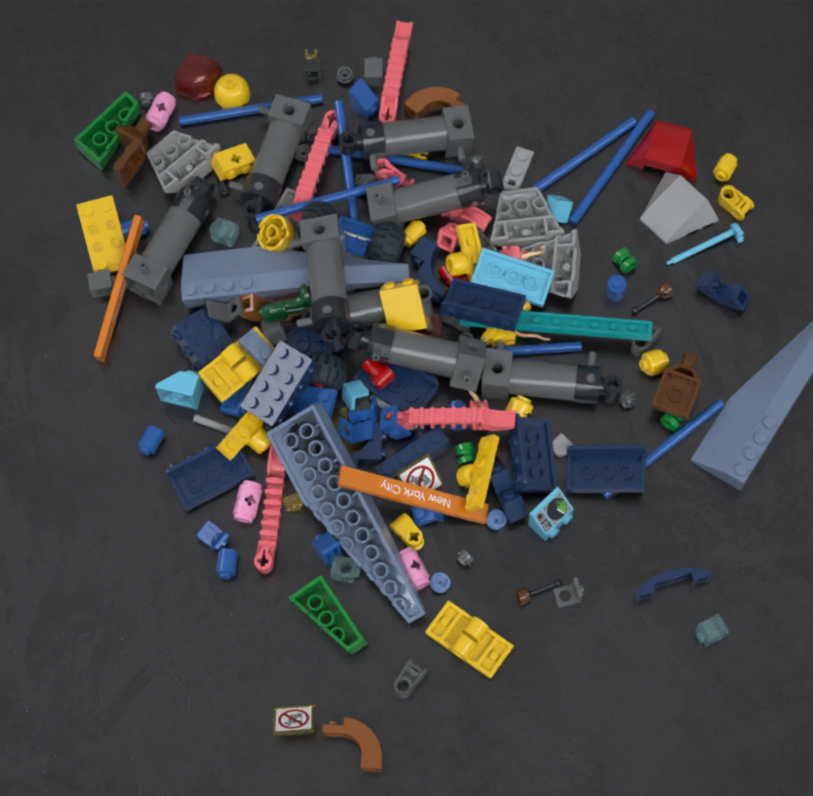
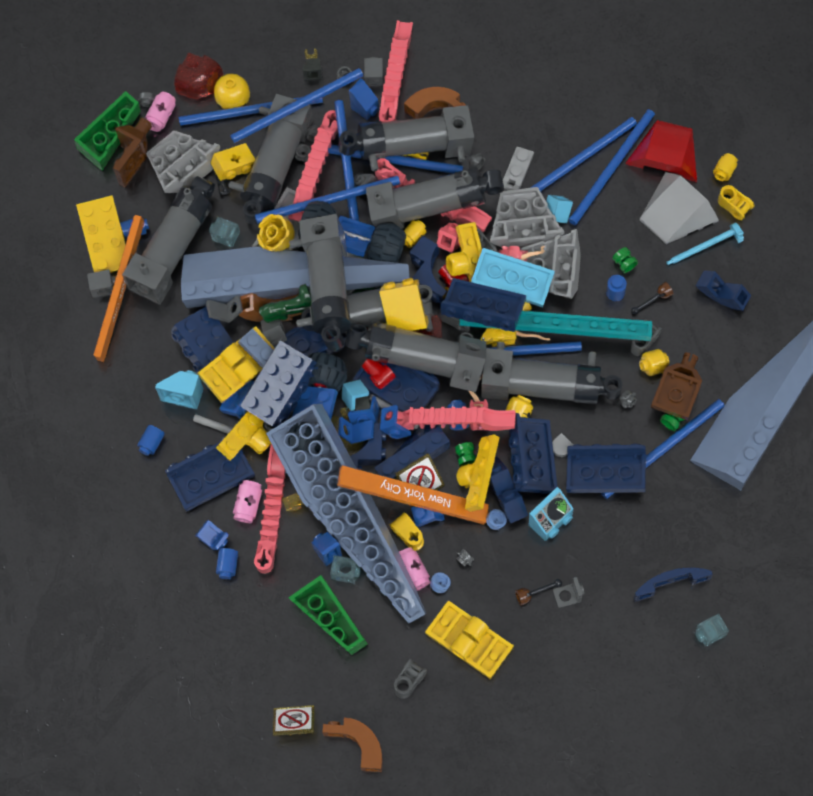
none -> blue piece [230,68,363,143]

